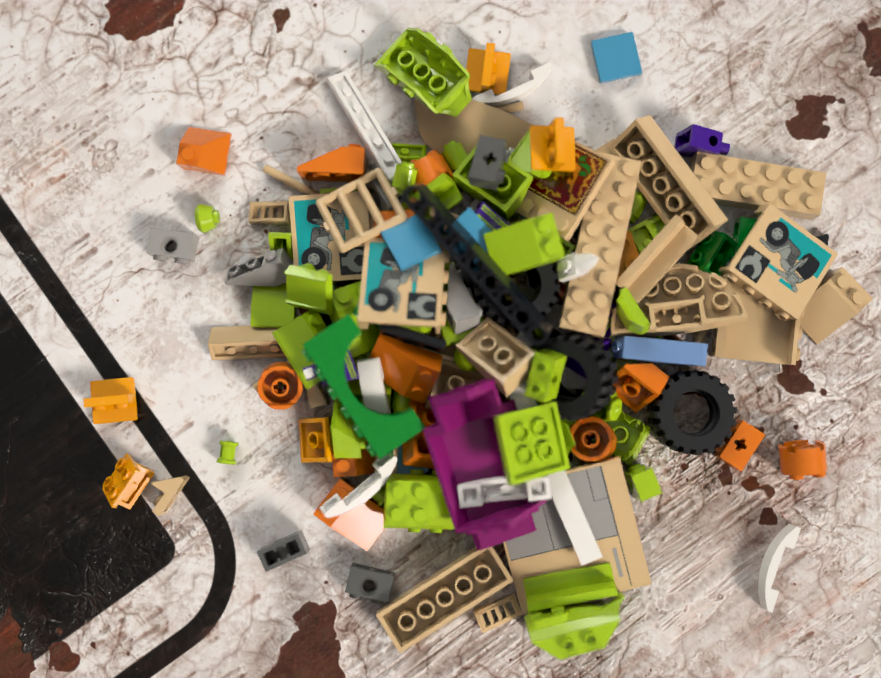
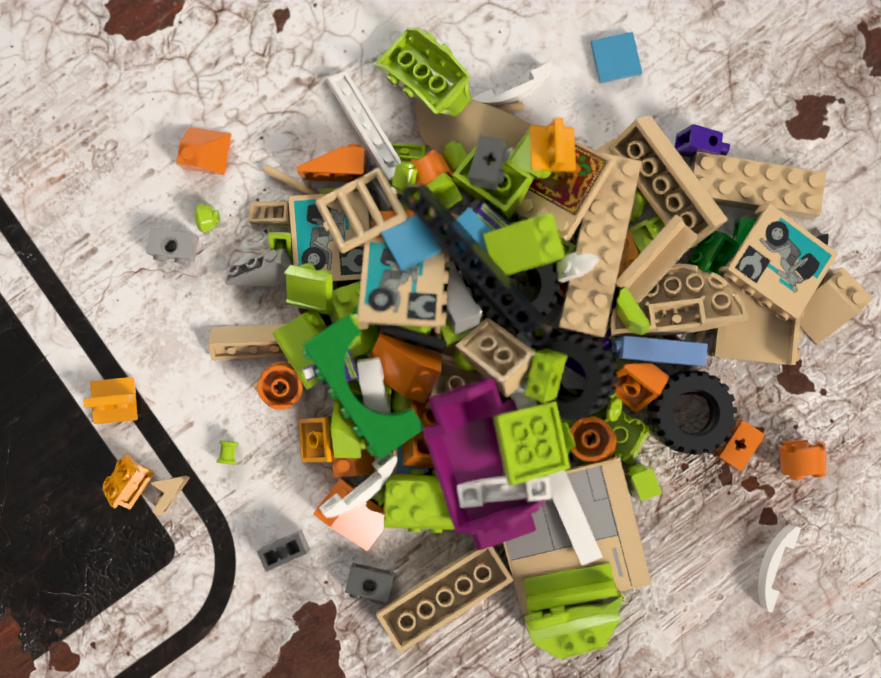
lime slope [250,283,296,328] -> none
tan slope [306,383,329,408] -> none
light orange bracket [466,43,511,95] -> none
tan slope [474,593,523,633] -> none

